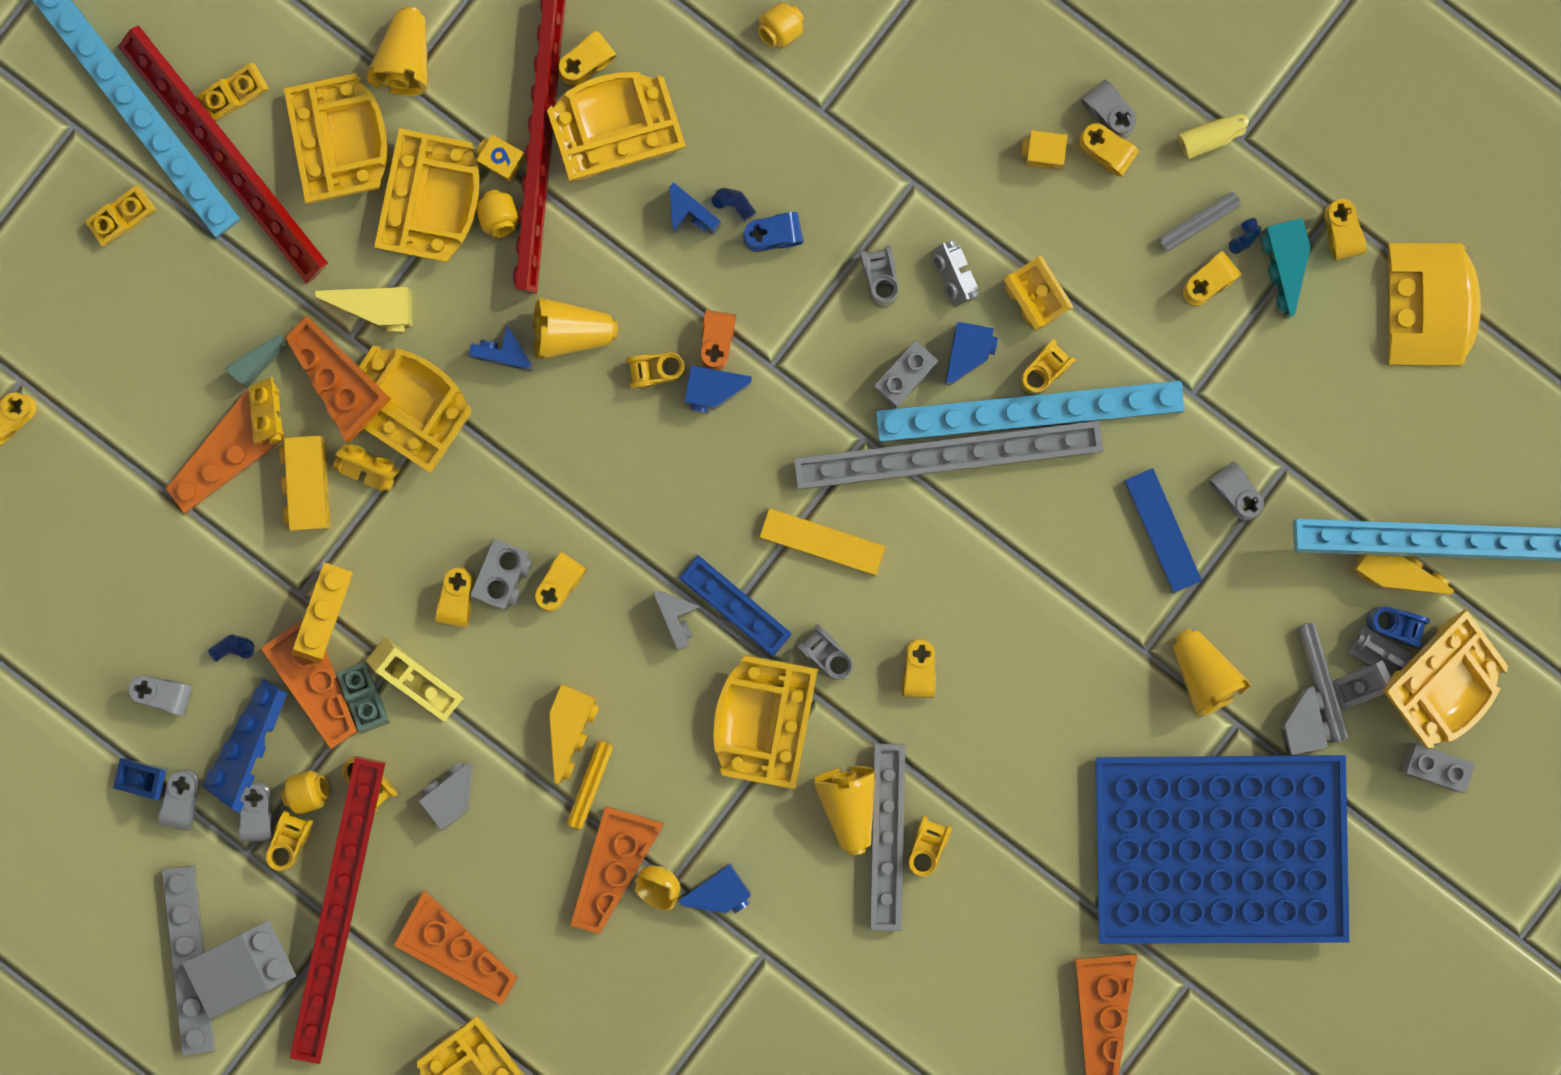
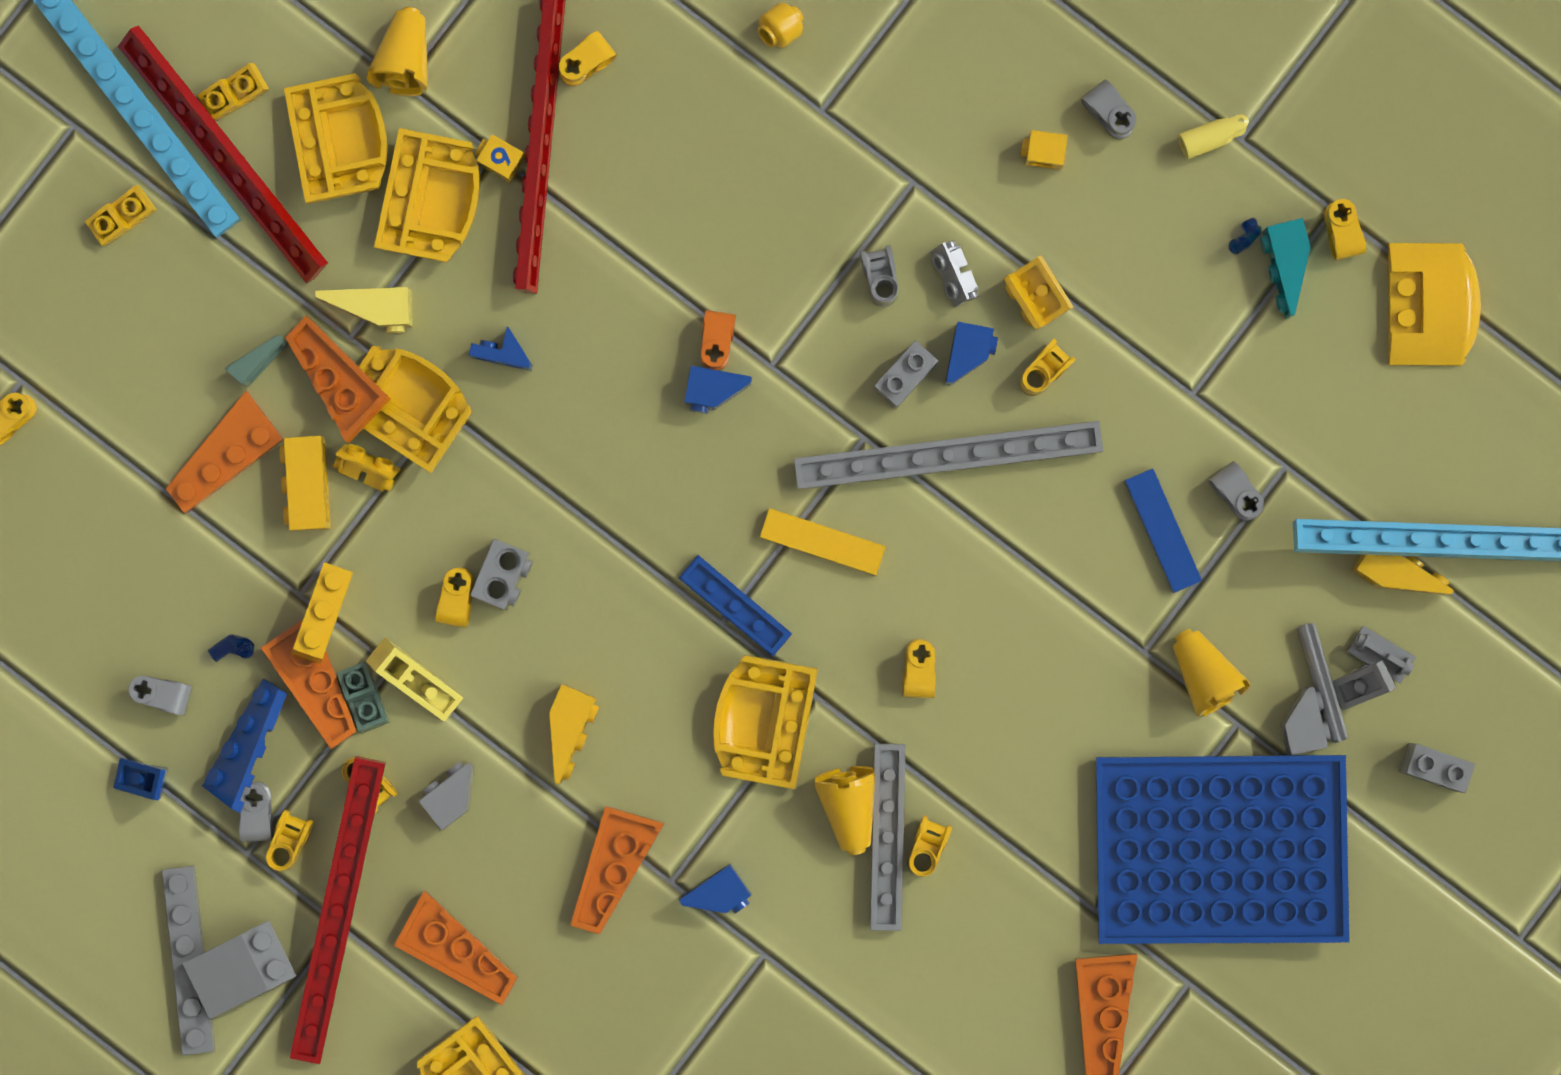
light grey piece [158,769,200,831] -> none
yellow hinge [248,377,284,445] -> none
yellow head [281,770,330,814] -> none
yellow head [476,190,519,238] -> none
yellow cone [533,297,618,359] -> none
yellow piece [535,551,587,611] -> none
yellow slope [547,72,686,181] -> none
yellow axle [567,741,613,829] -> none
yellow piece [626,352,686,389] -> none
yellow hair [634,865,681,911] -> none
light grey slope [654,590,700,650] -> none
blue slope [669,182,721,235] -> none
clear blue arm [711,187,757,222] -> none
blue piece [743,212,804,252] -> none
light grey piece [797,624,853,680] -> none
medium azure plate [876,381,1185,442] -> none
yellow piece [1079,124,1139,177] -> none
light grey axle [1158,192,1241,252] -> none
yellow piece [1182,251,1242,306] -> none
blue piece [1366,607,1430,649] -> none
yellow slope [1384,610,1508,748] -> none

